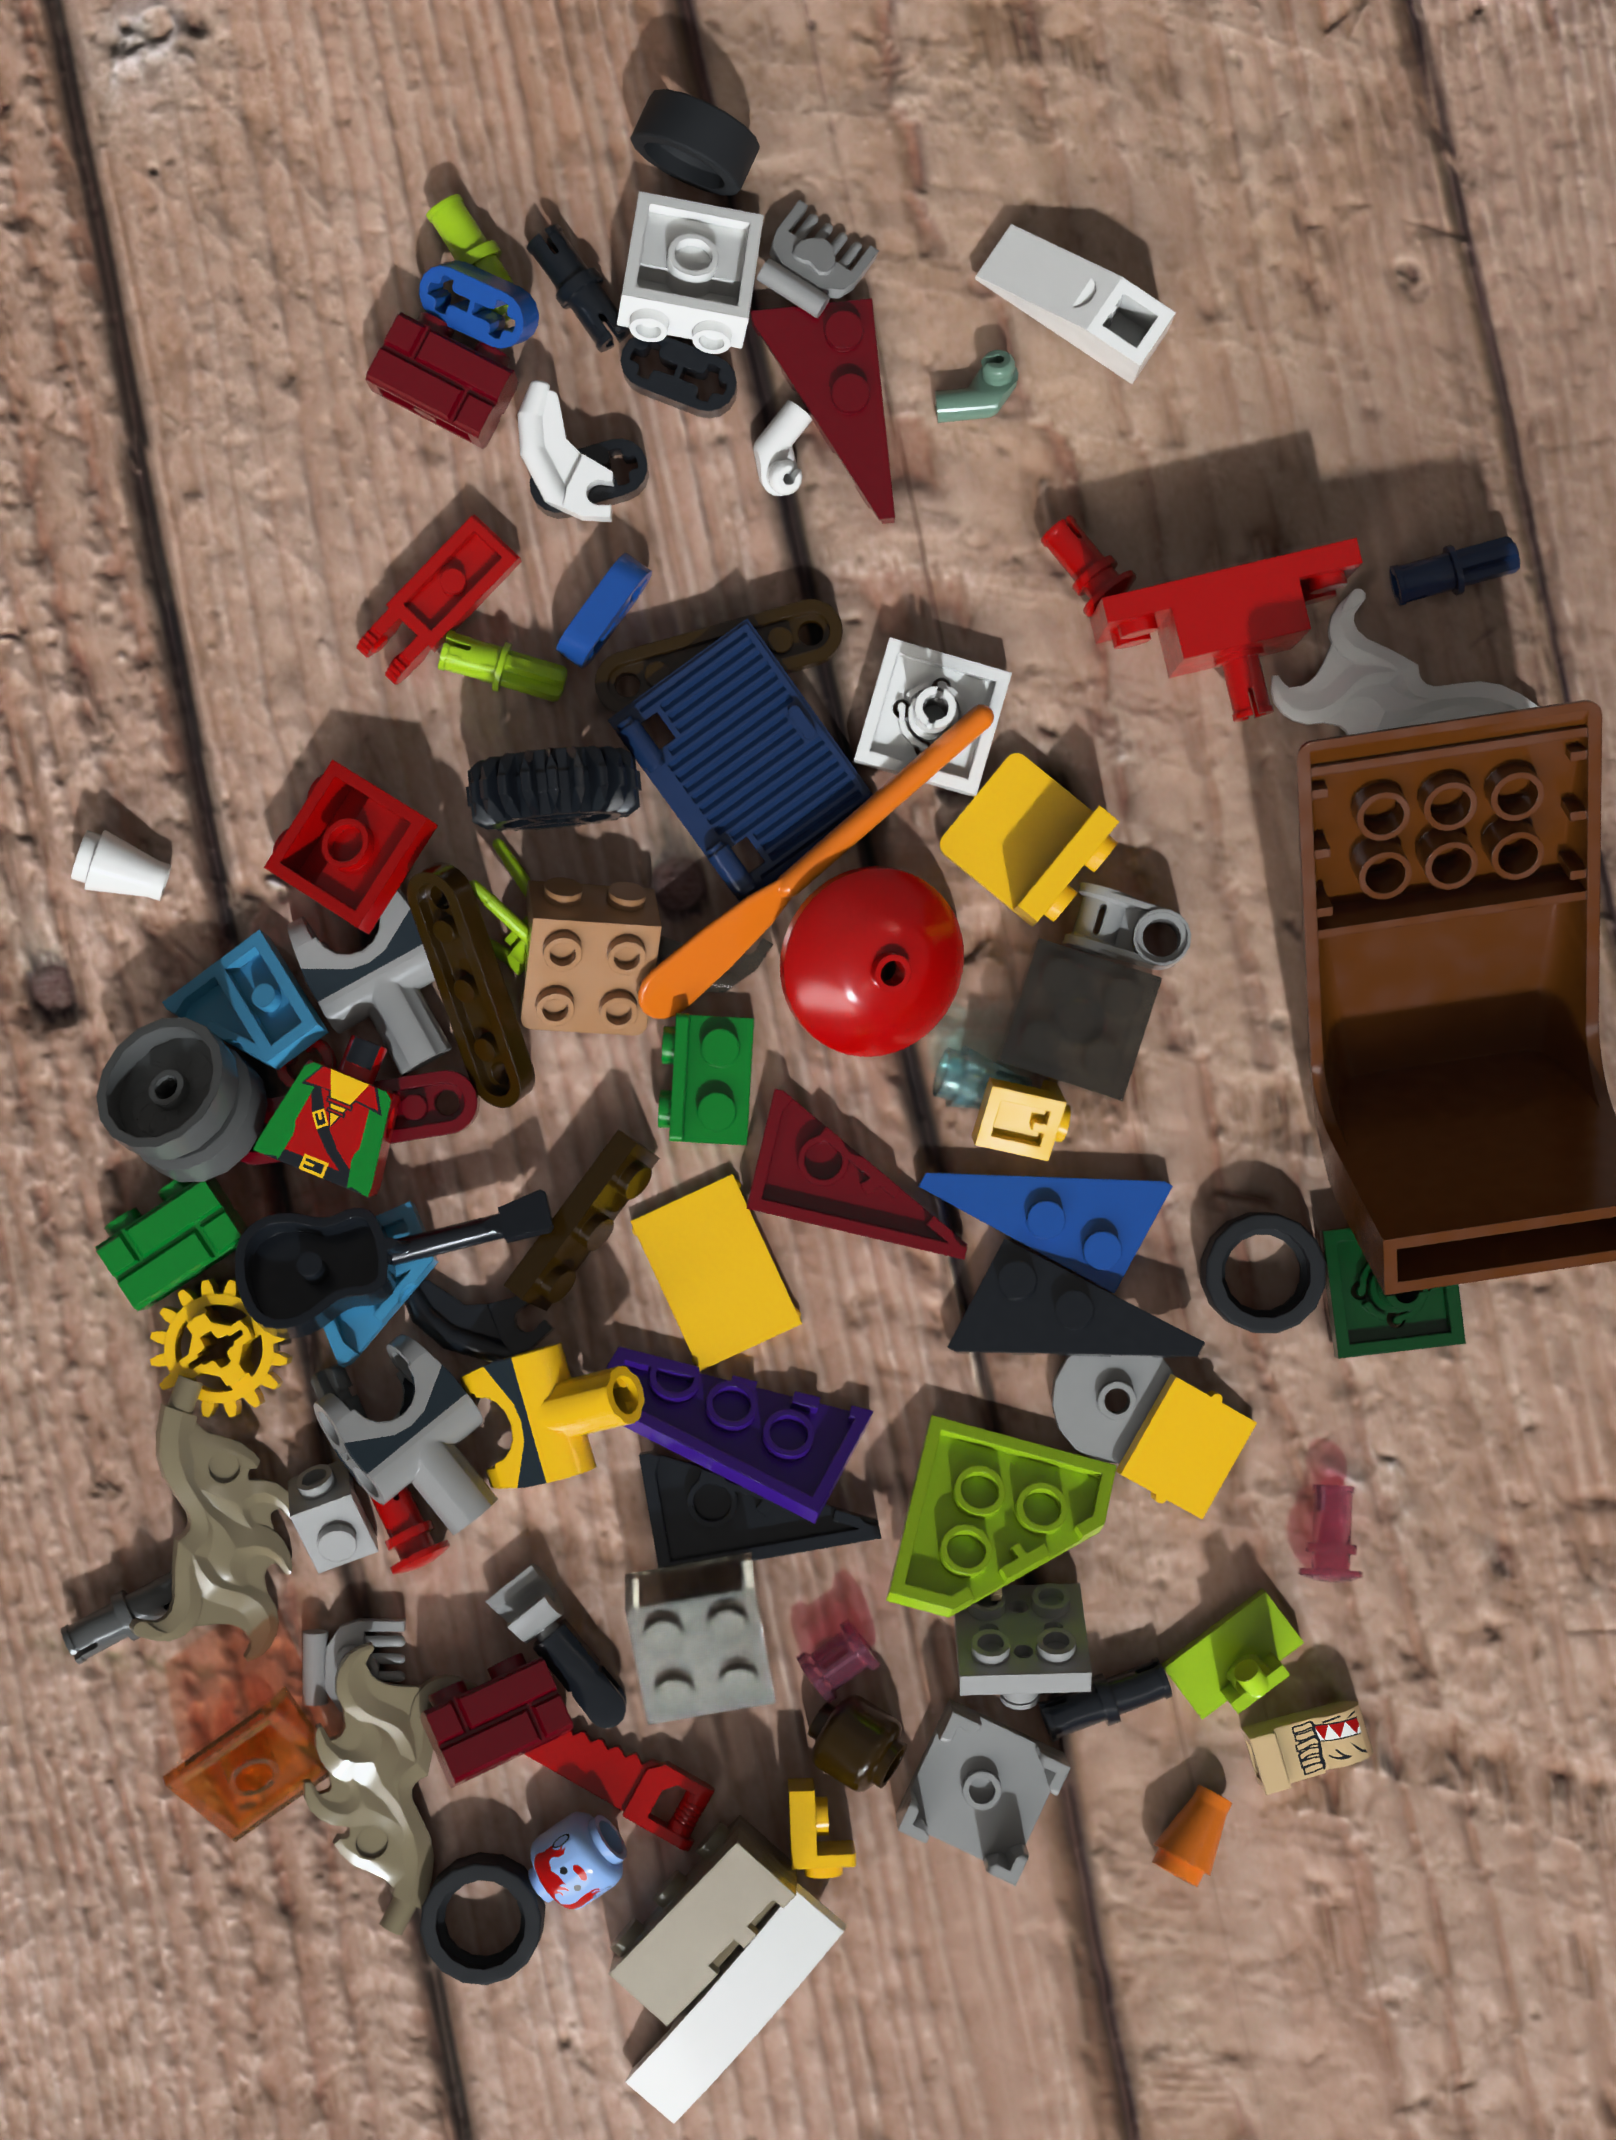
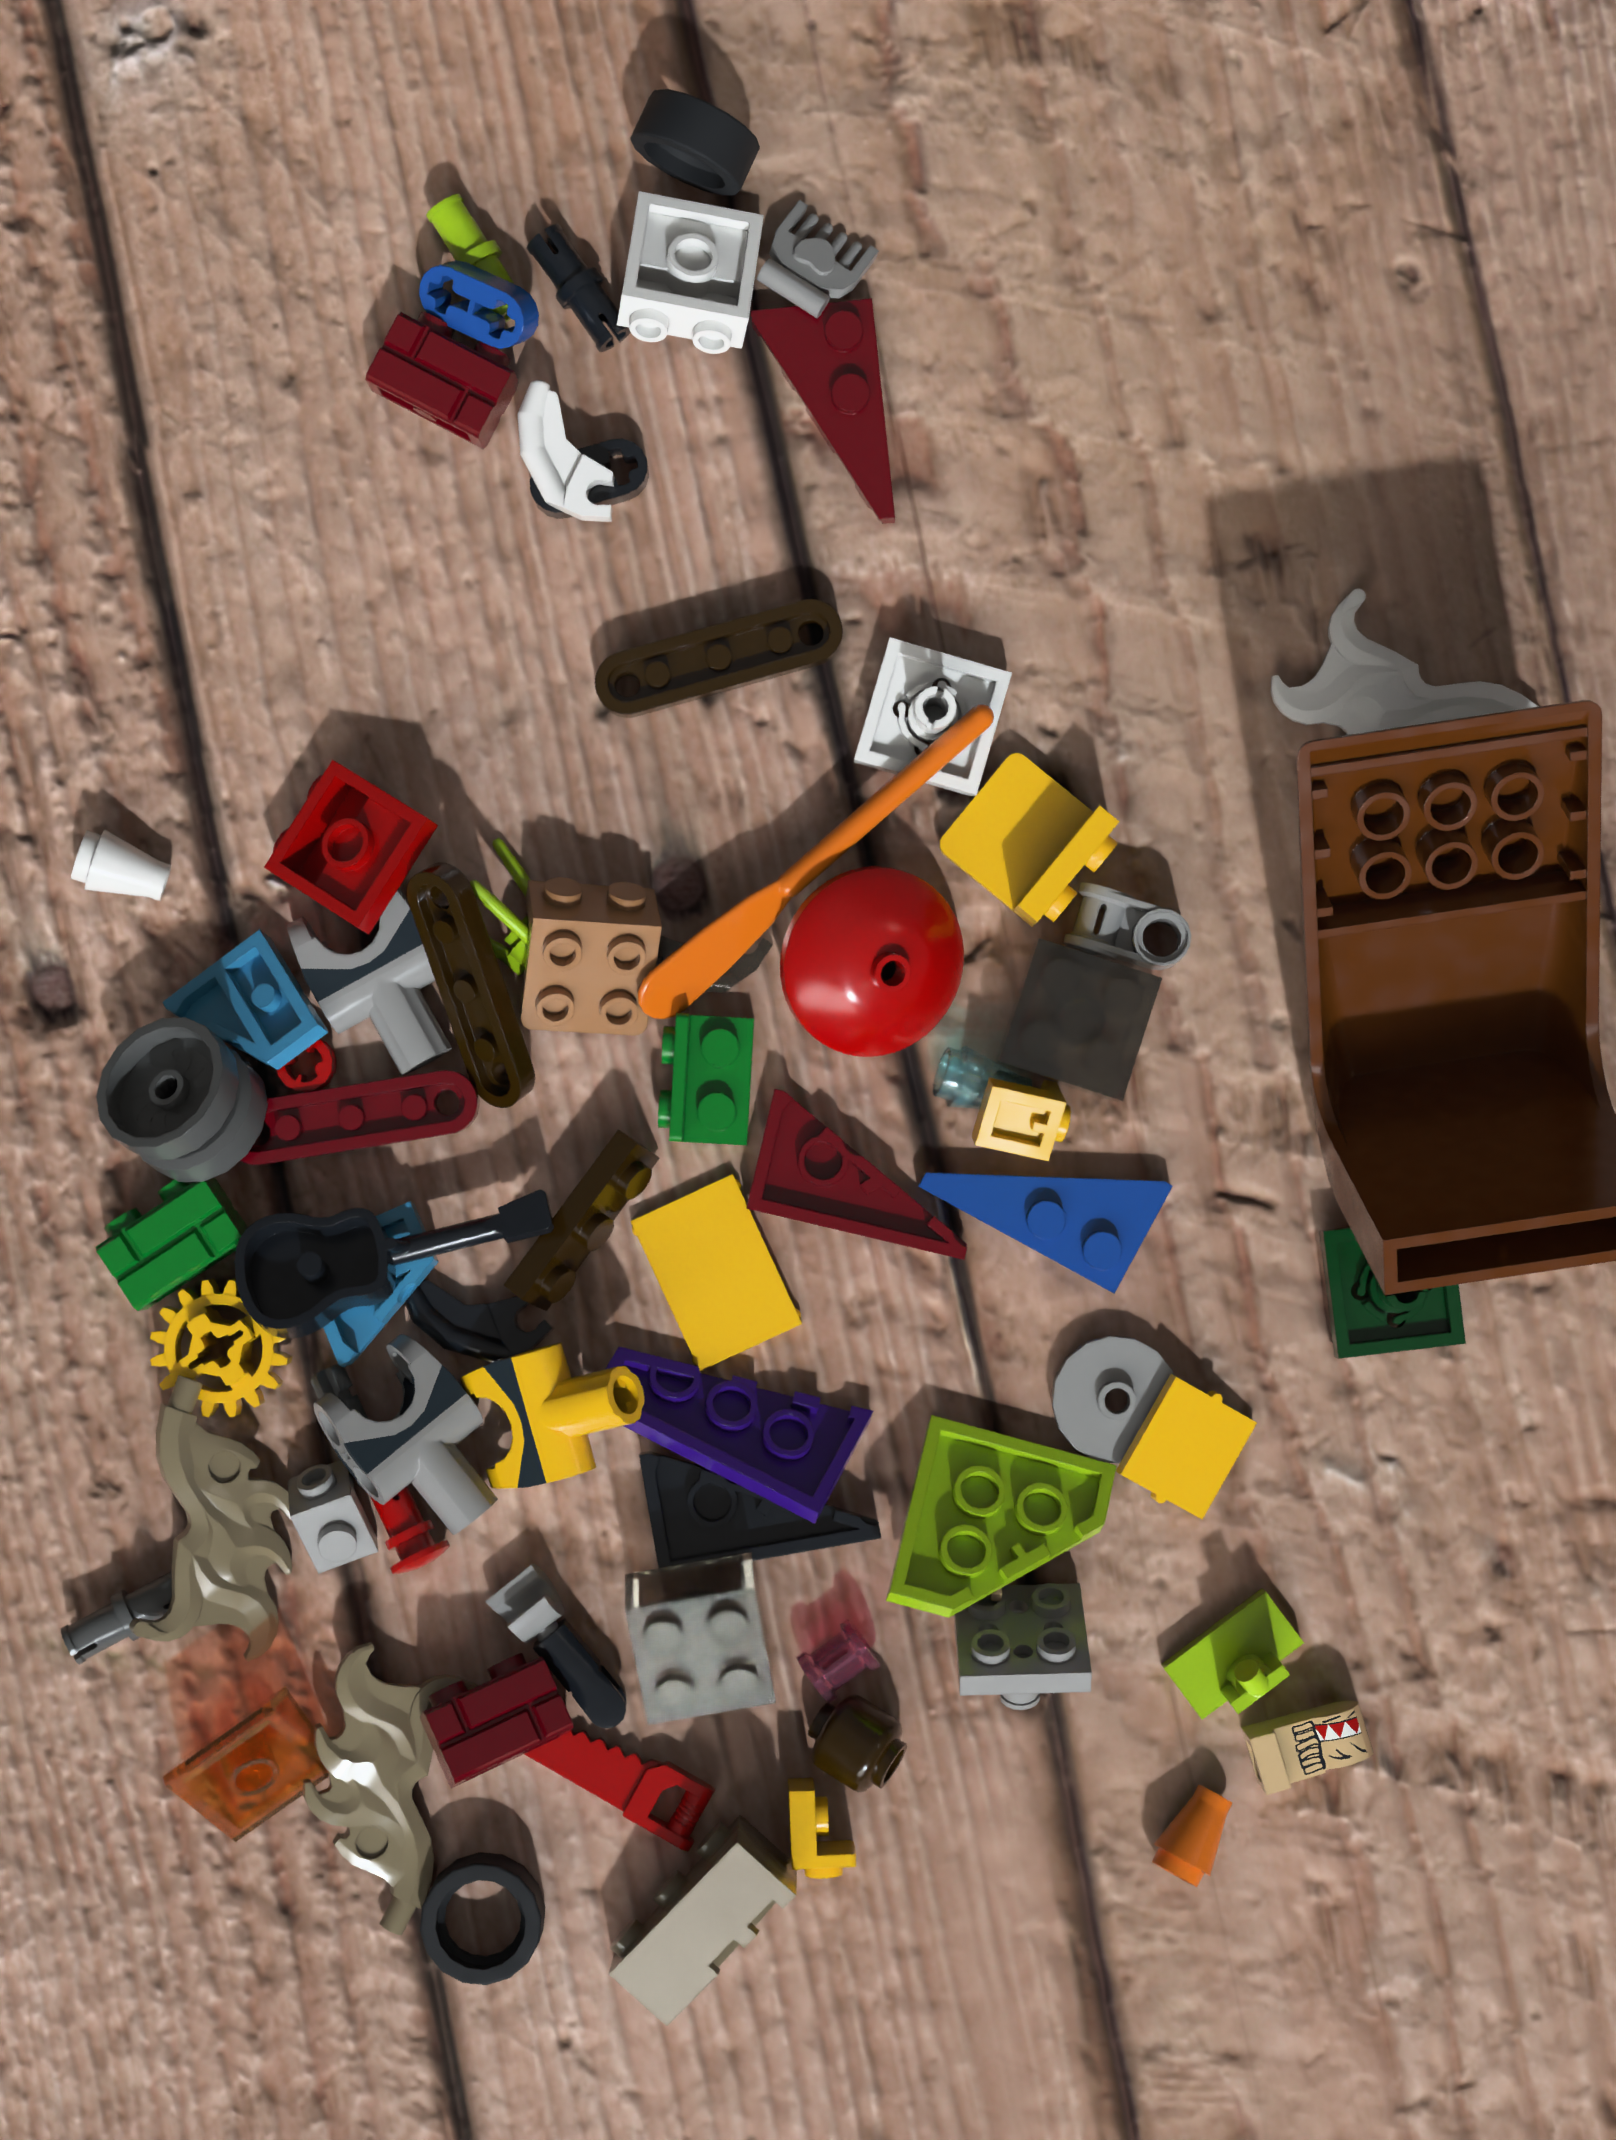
torso [253,1034,400,1197] -> none
light grey piece [302,1618,406,1712] -> none
red hinge [356,514,522,685] -> none
lime axle [438,630,567,702] -> none
black gear [466,745,642,831] -> none
light blue head [528,1811,627,1910] -> none
blue beam [556,553,653,669] -> none
dark blue window [608,618,873,902] -> none
black beam [620,336,737,419] -> none
white slope [625,1883,847,2124] -> none
white arm [753,400,812,496] -> none
light grey panel [896,1698,1071,1886] -> none
sand green arm [935,350,1019,423] -> none
black wing [947,1238,1205,1358] -> none
white slope [975,224,1176,384] -> none
black pin [1038,1657,1172,1742] -> none
red pin [1041,515,1136,617] -> none
red brick [1090,537,1363,722] -> none
black tyre [1200,1212,1326,1333] -> none
clear pink pin [1298,1484,1363,1583] -> none
dark blue axle [1389,536,1520,606] -> none

